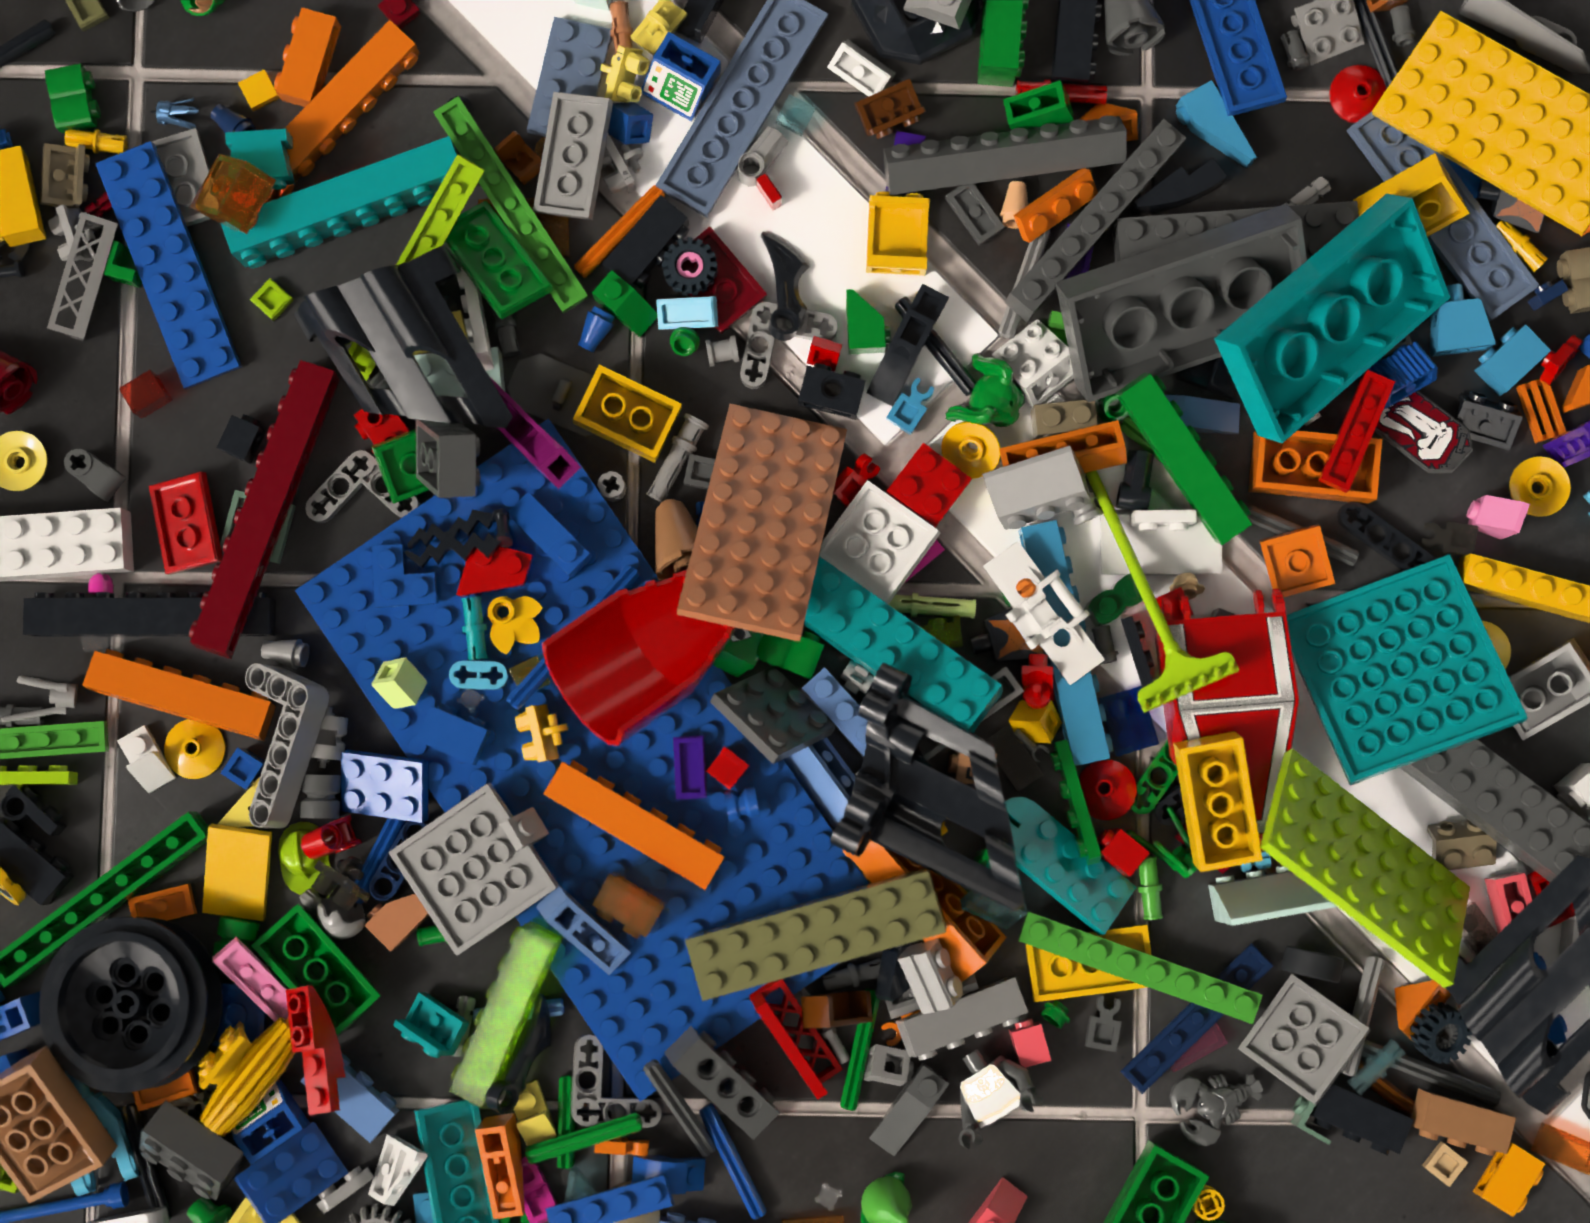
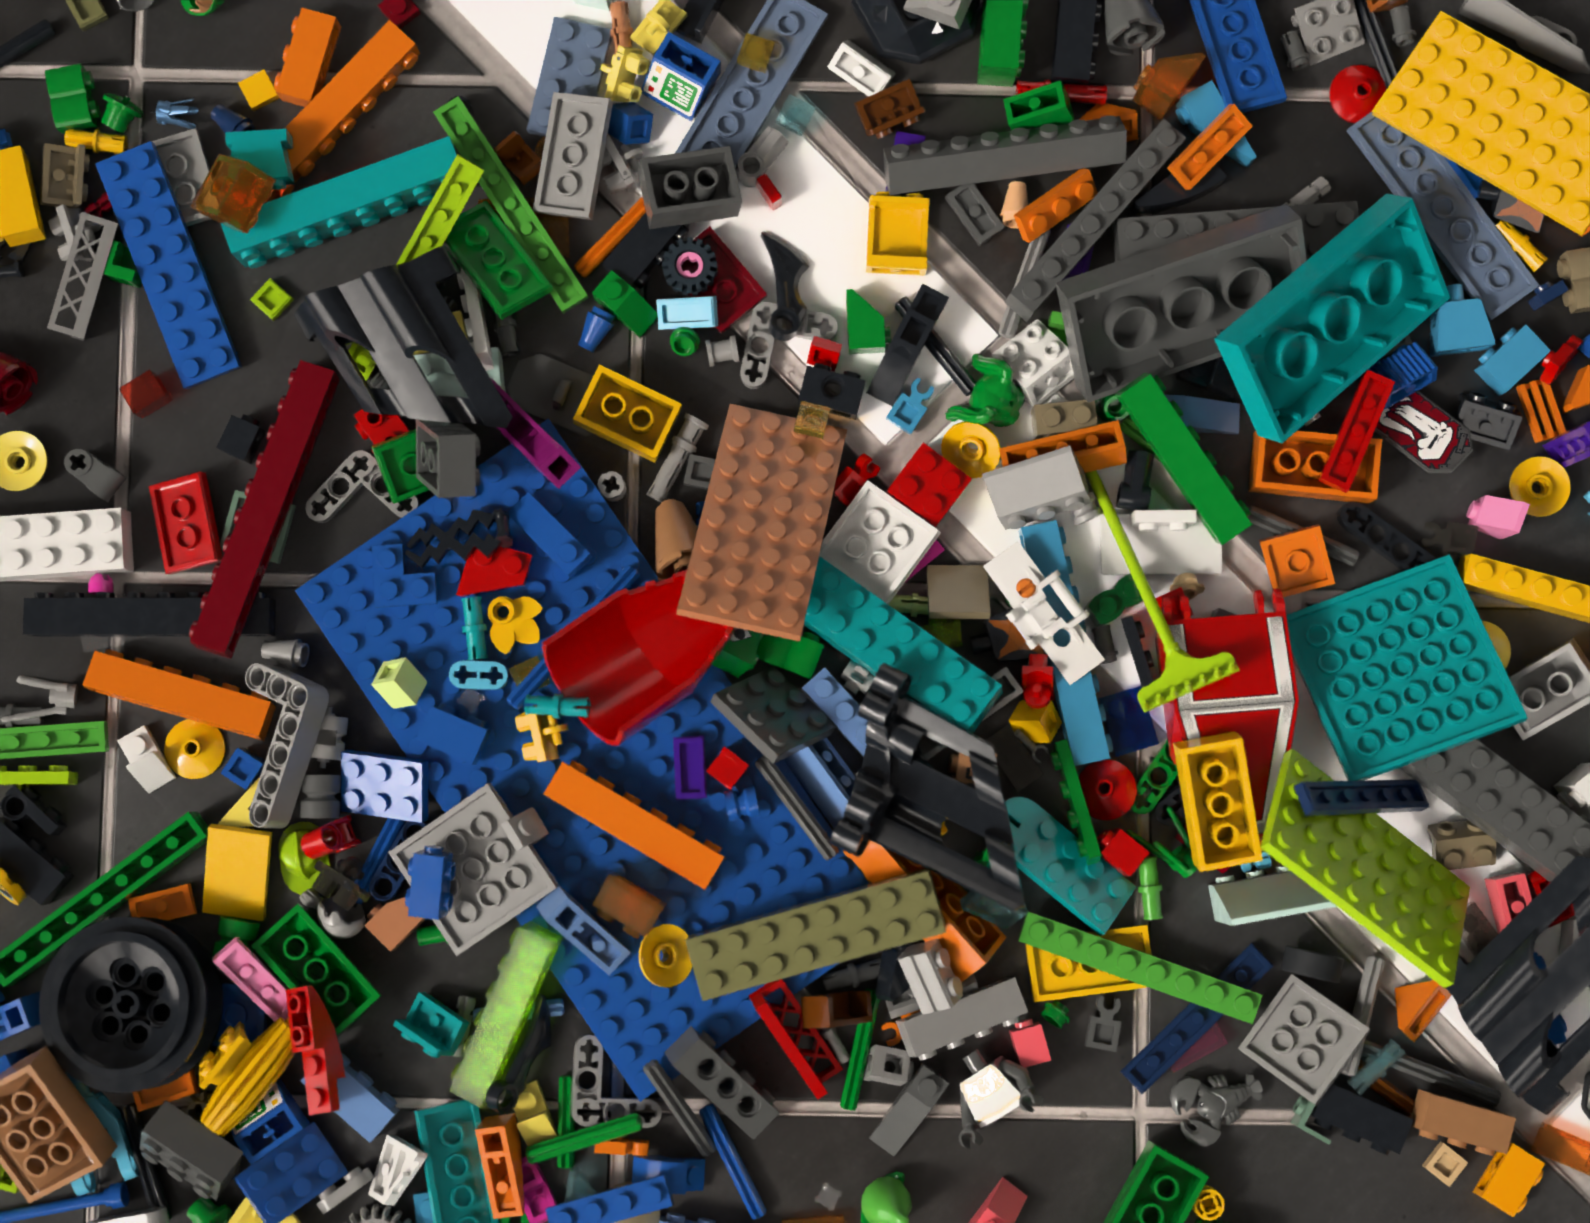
yellow slope [1353,153,1470,237] -> none
black bush [1411,1002,1473,1064] -> none
none -> green piece [101,93,144,133]
none -> blue brick [405,845,456,920]
none -> teal pin [524,693,590,719]
none -> dark grey brick [638,146,742,229]
none -> yellow dish [639,924,692,987]
none -> clear yellow plate [737,33,775,73]
none -> dark grey axle [755,755,839,860]
none -> clear yellow plate [794,401,831,439]
none -> dark tan tile [926,565,991,619]
none -> clear orange slope [1132,52,1206,121]
none -> orange plate [1167,104,1253,190]
none -> dark blue tile [1294,779,1429,816]

